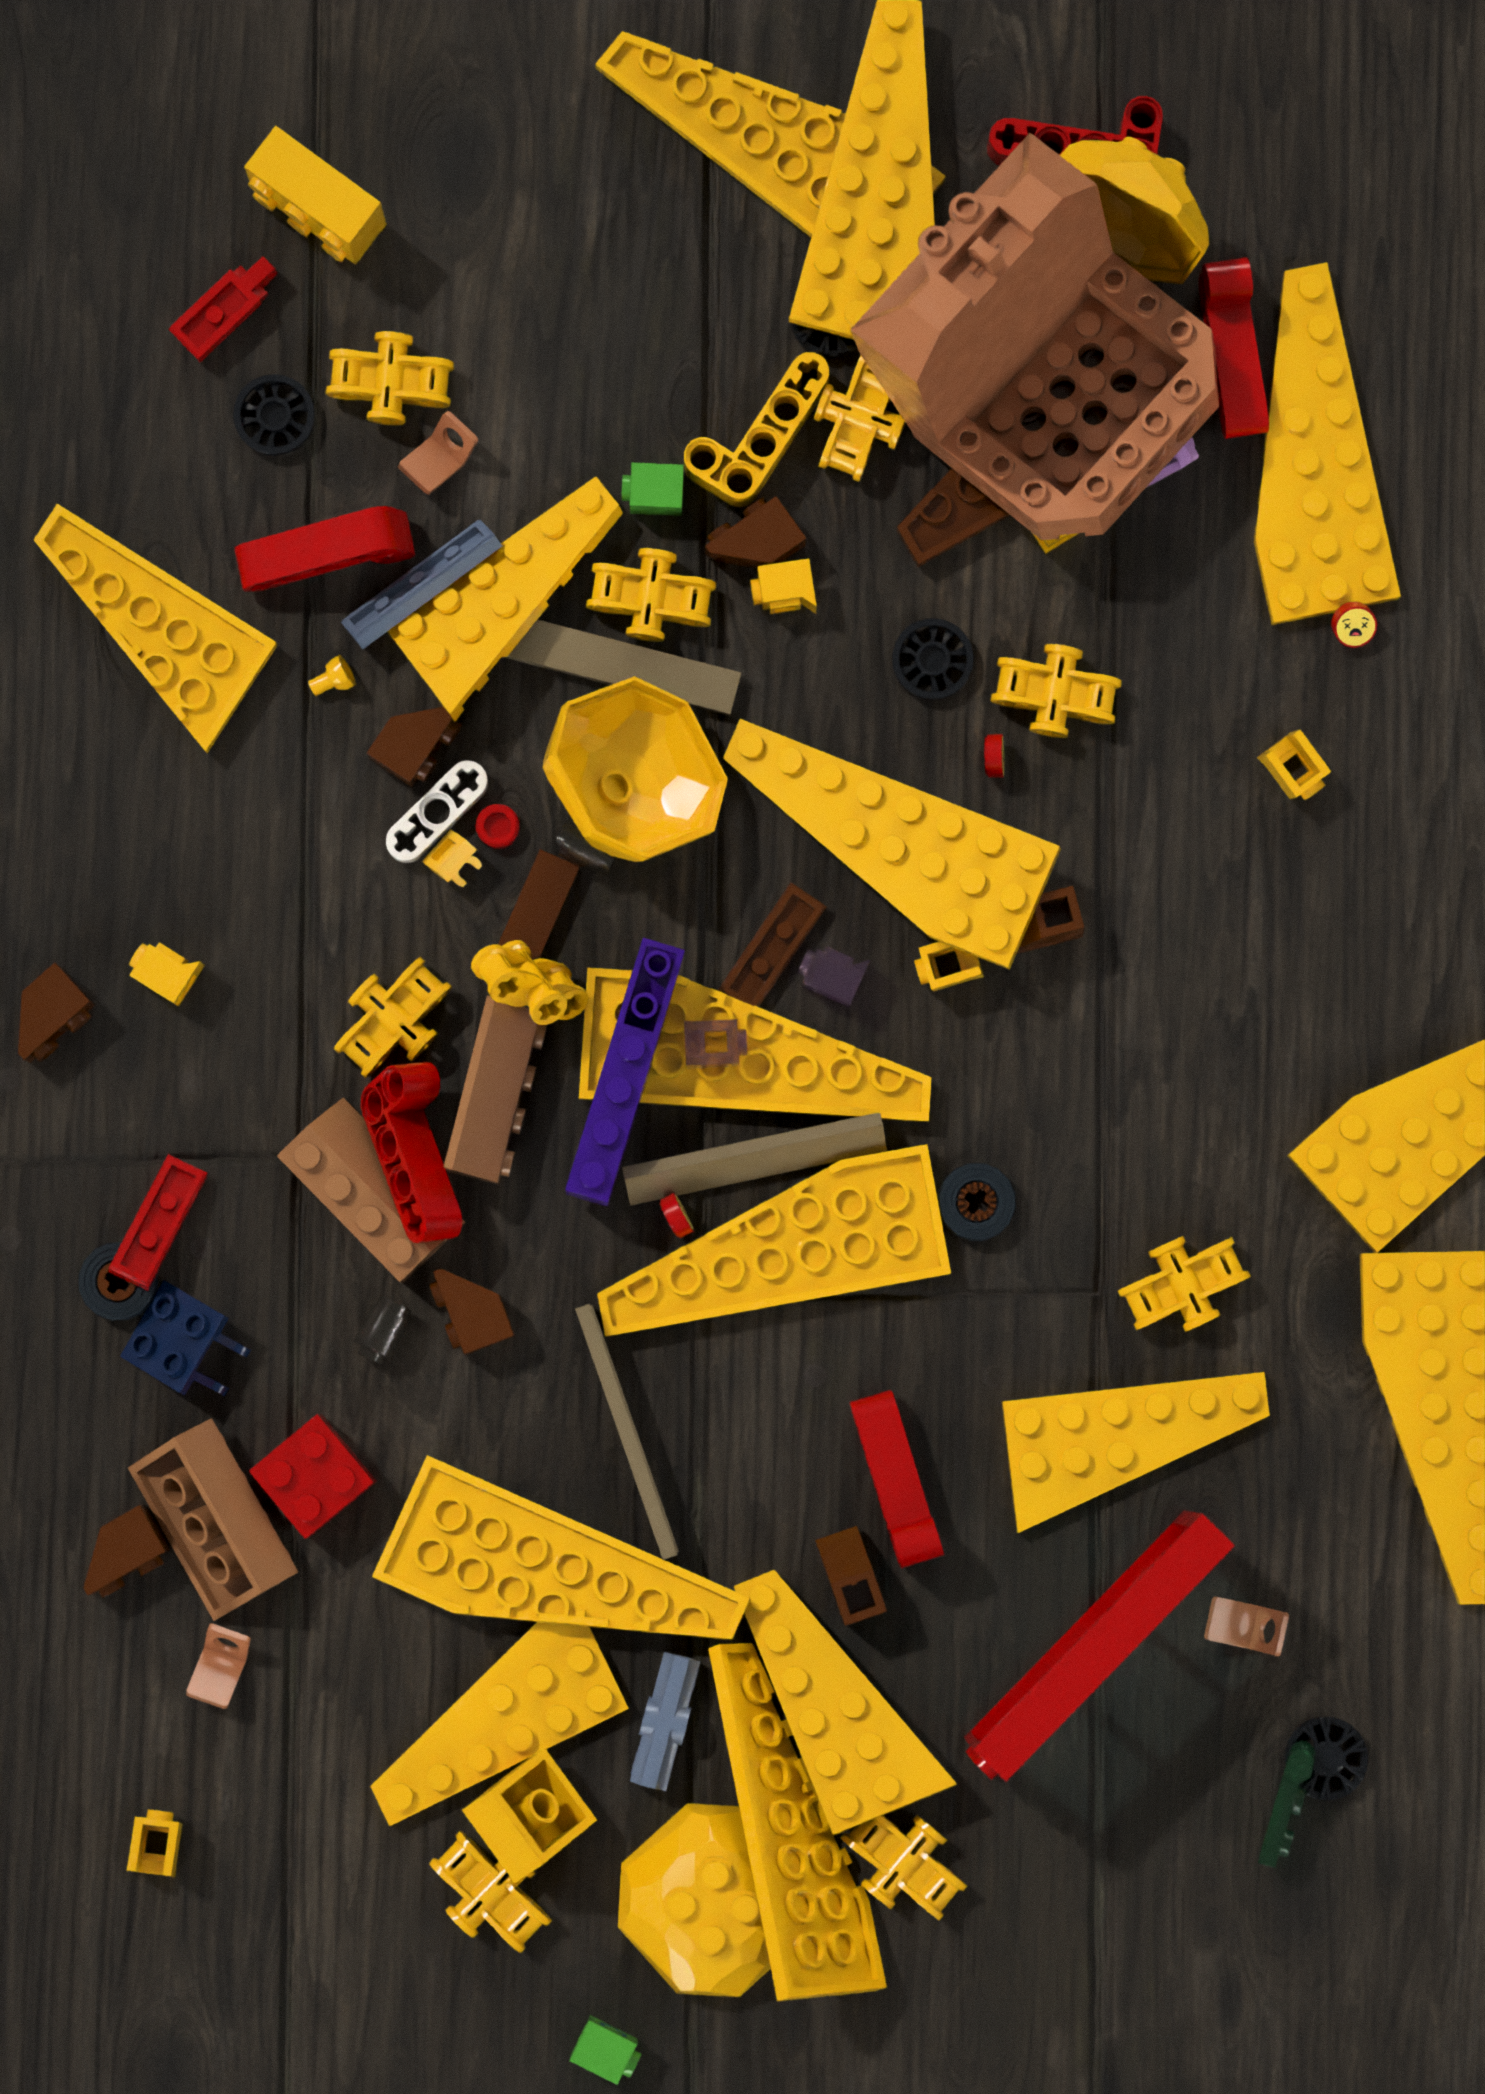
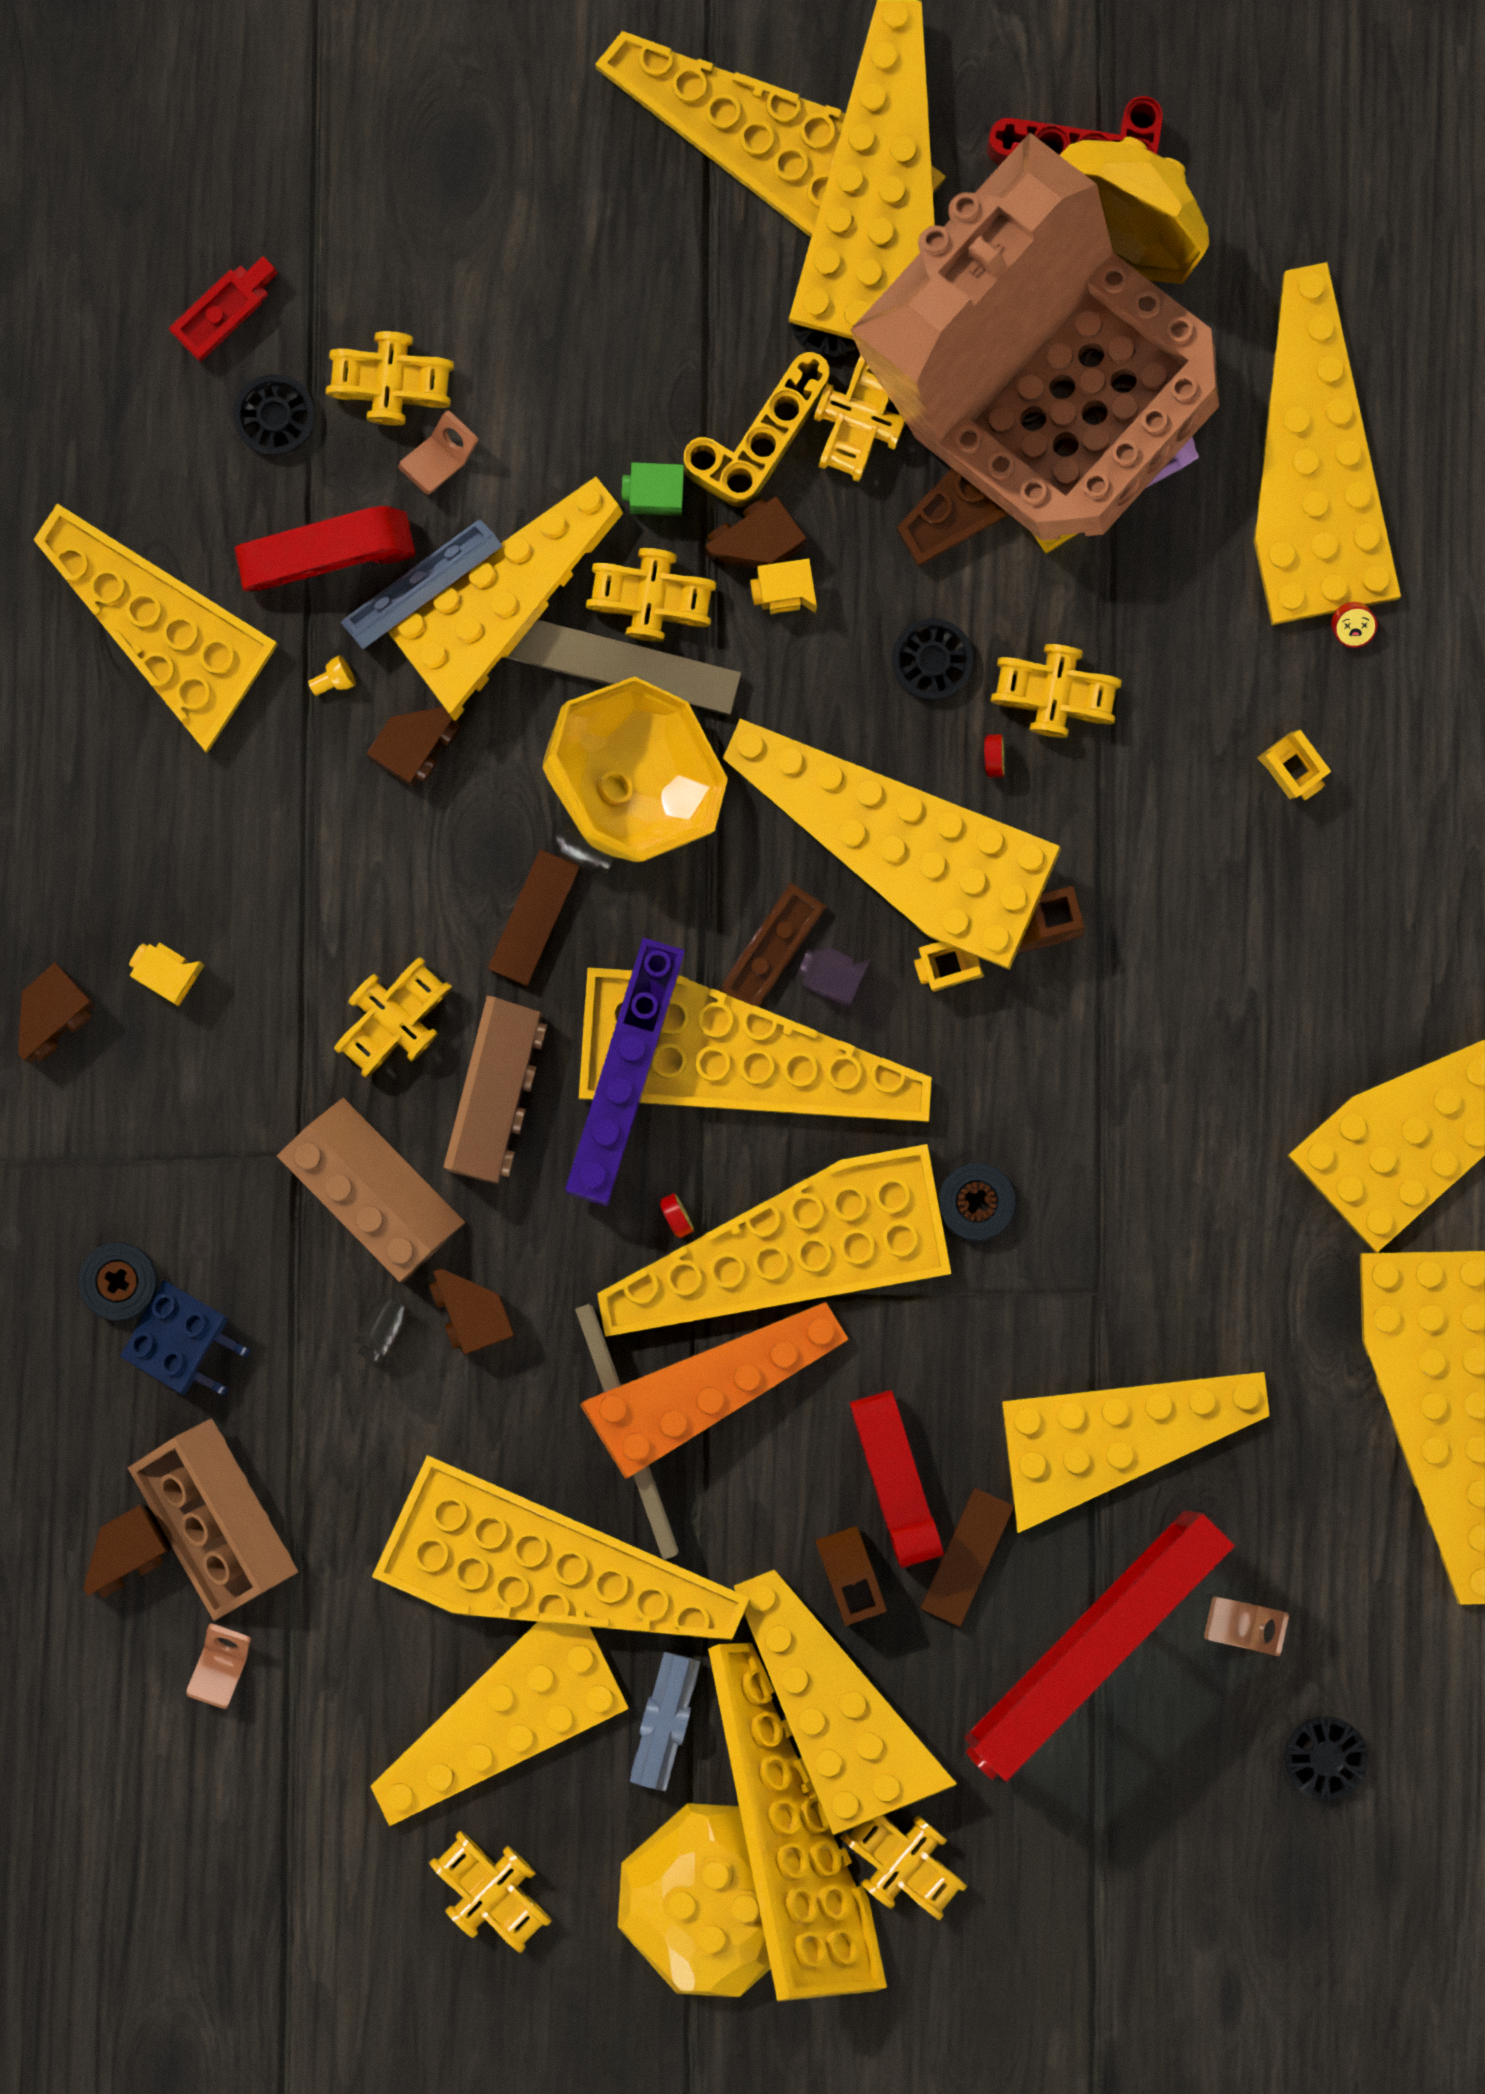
red tile [108,1154,208,1291] -> none
yellow window [127,1809,183,1877] -> none
yellow brick [244,125,386,265] -> none
red brick [249,1414,377,1539] -> none
red beam [361,1062,462,1243] -> none
white beam [386,760,488,863] -> none
yellow tile [422,829,482,887] -> none
yellow brick [462,1748,597,1883] -> none
yellow axle [471,940,589,1025] -> none
red tile [476,804,520,849] -> none
bright green brick [569,2015,641,2085] -> none
dark tan tile [622,1113,887,1206] -> none
window [684,1019,747,1069] -> none
yellow axle [1118,1236,1251,1332] -> none
red beam [1198,257,1269,439] -> none
clear green hinge [1258,1740,1316,1868] -> none
none -> orange wing [580,1302,849,1479]
none -> reddish brown tile [920,1488,1014,1627]

